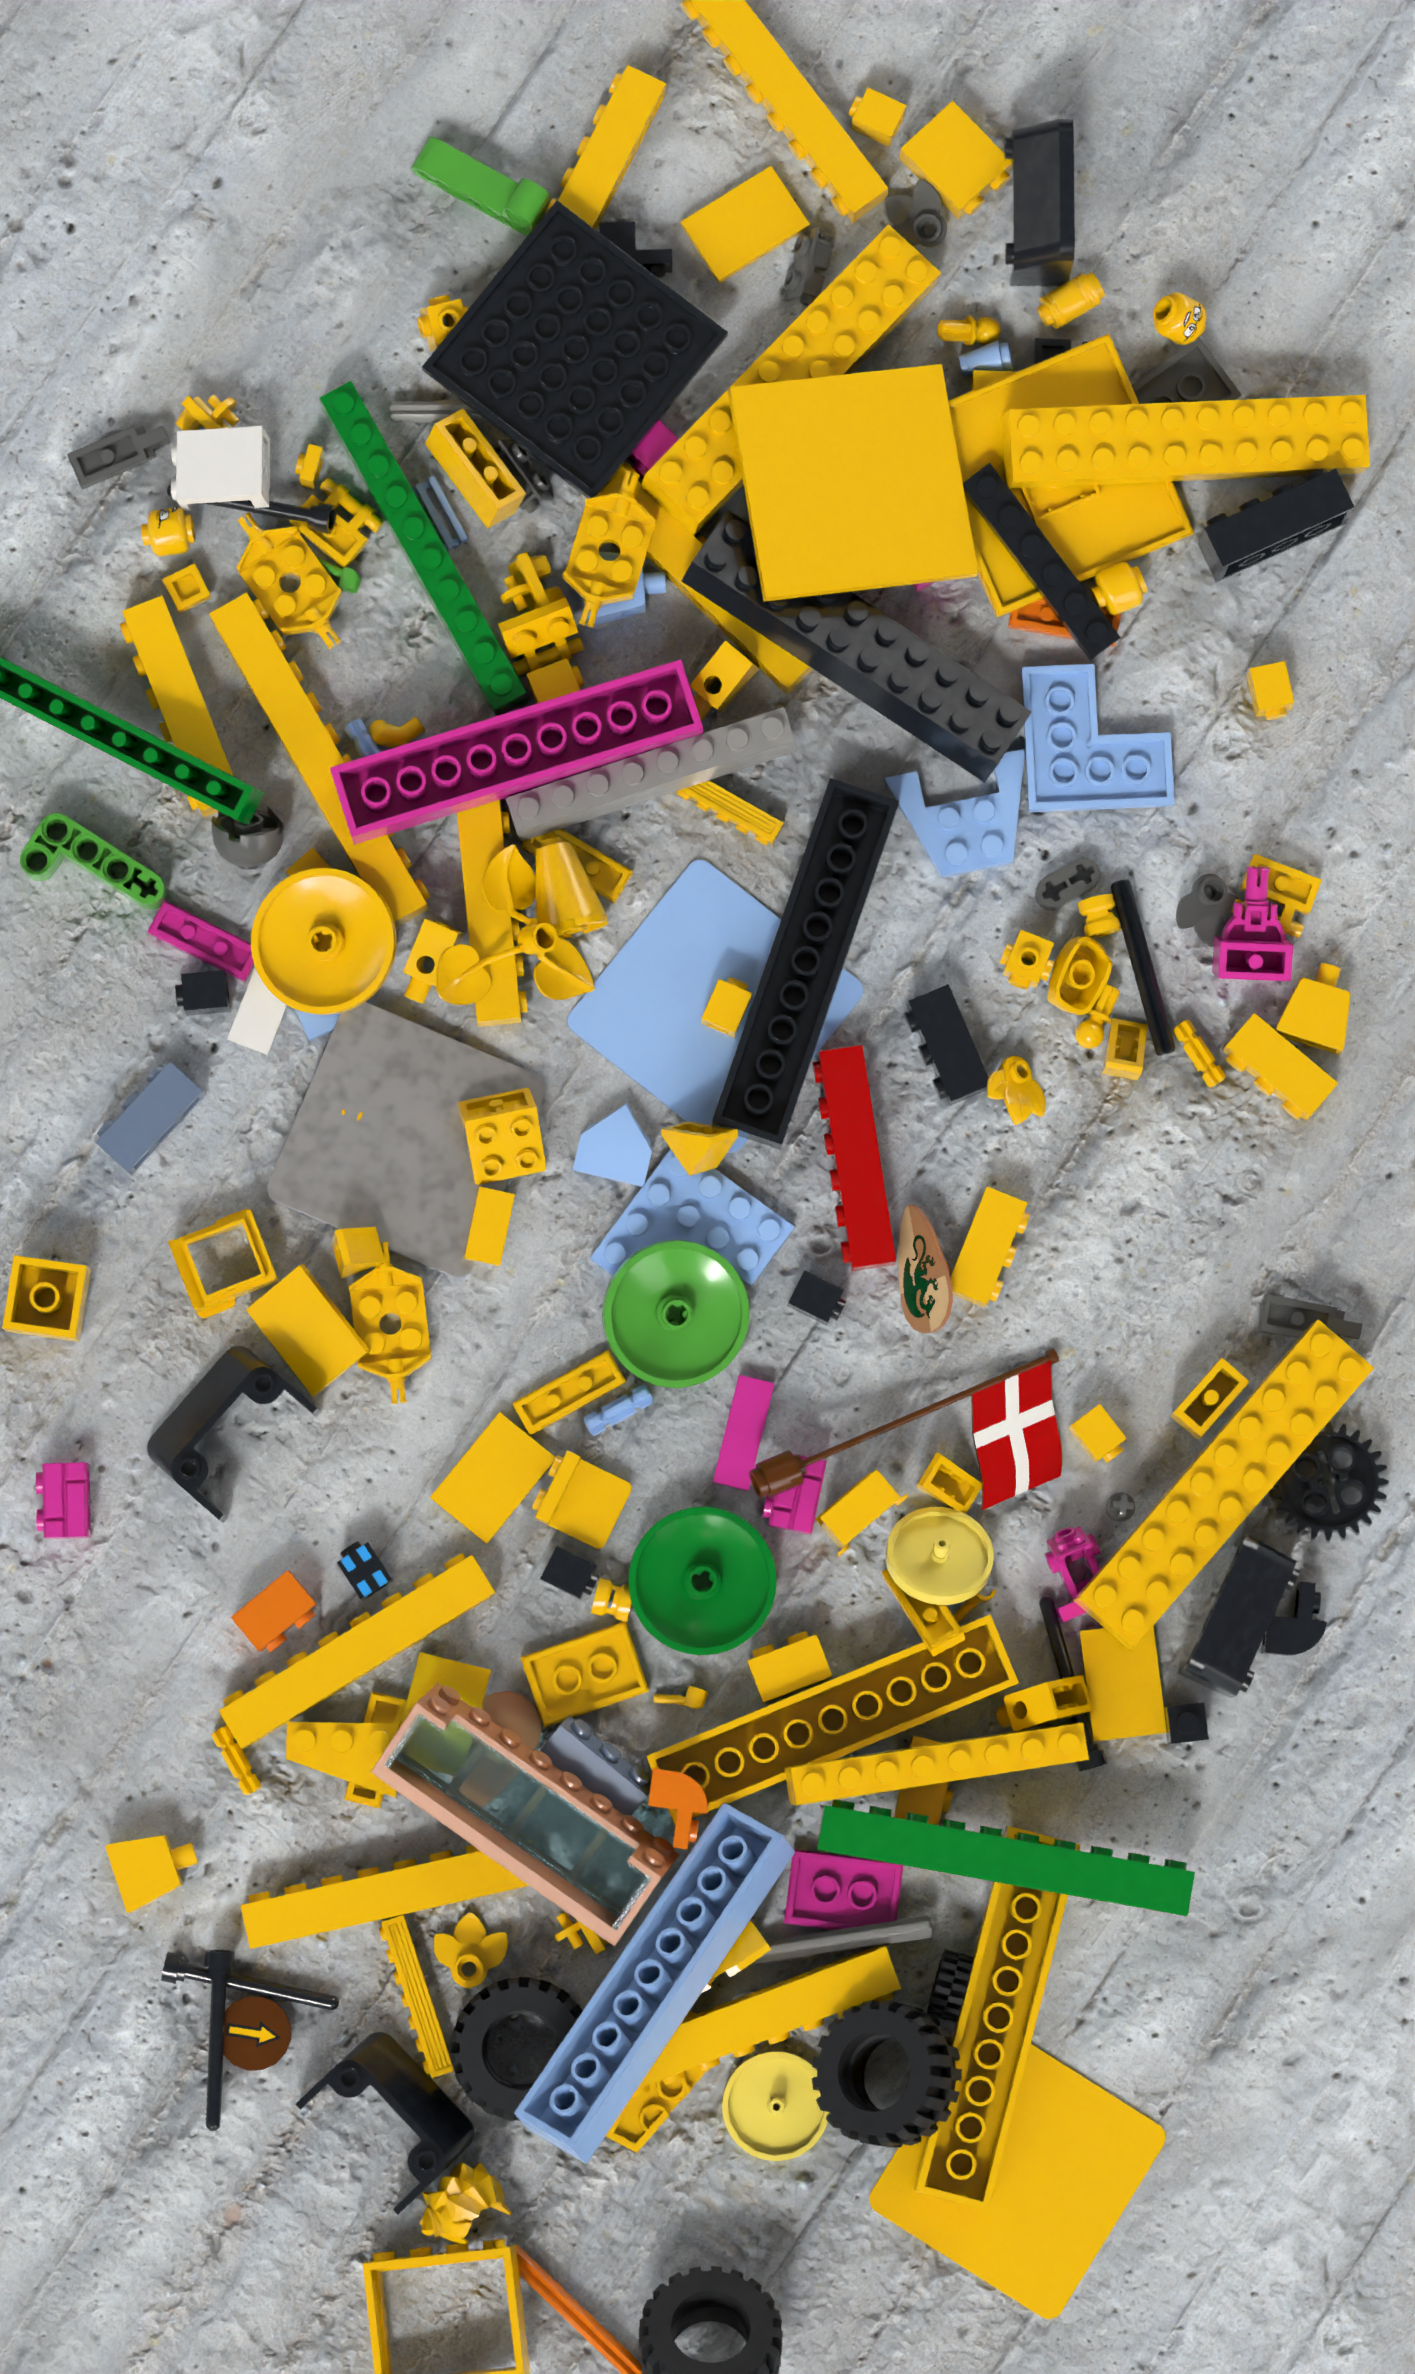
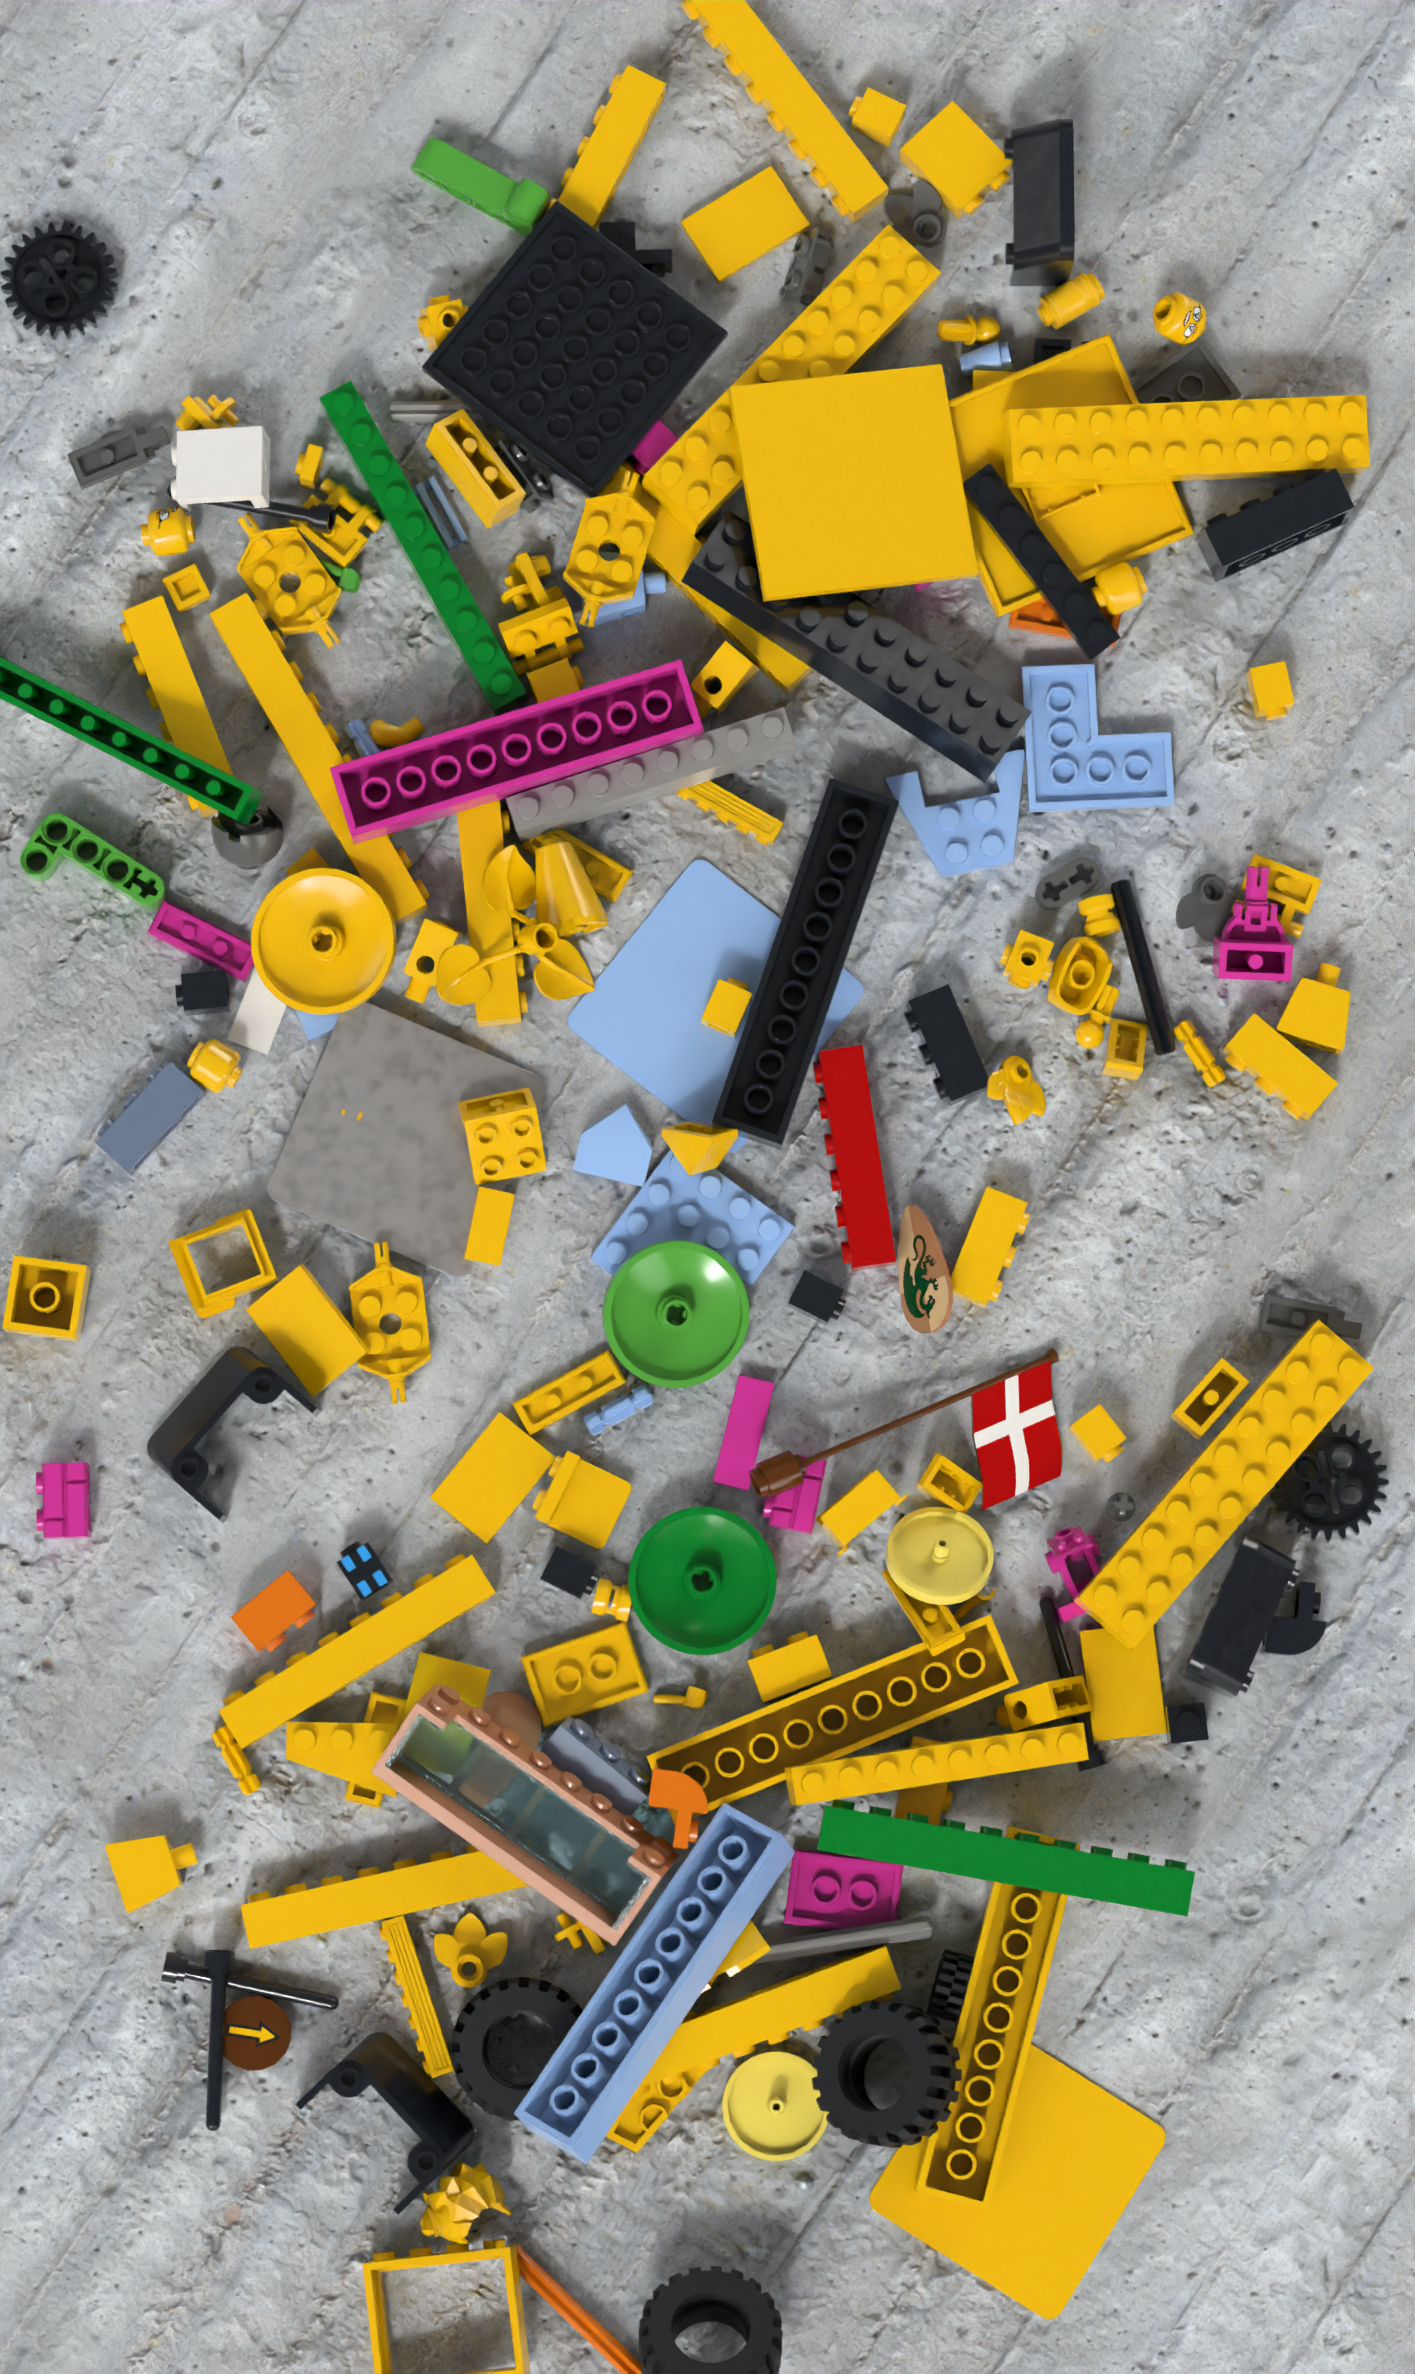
yellow slope [332,1227,385,1279] -> none
none -> black gear [1,222,119,340]
none -> yellow head [186,1039,244,1093]

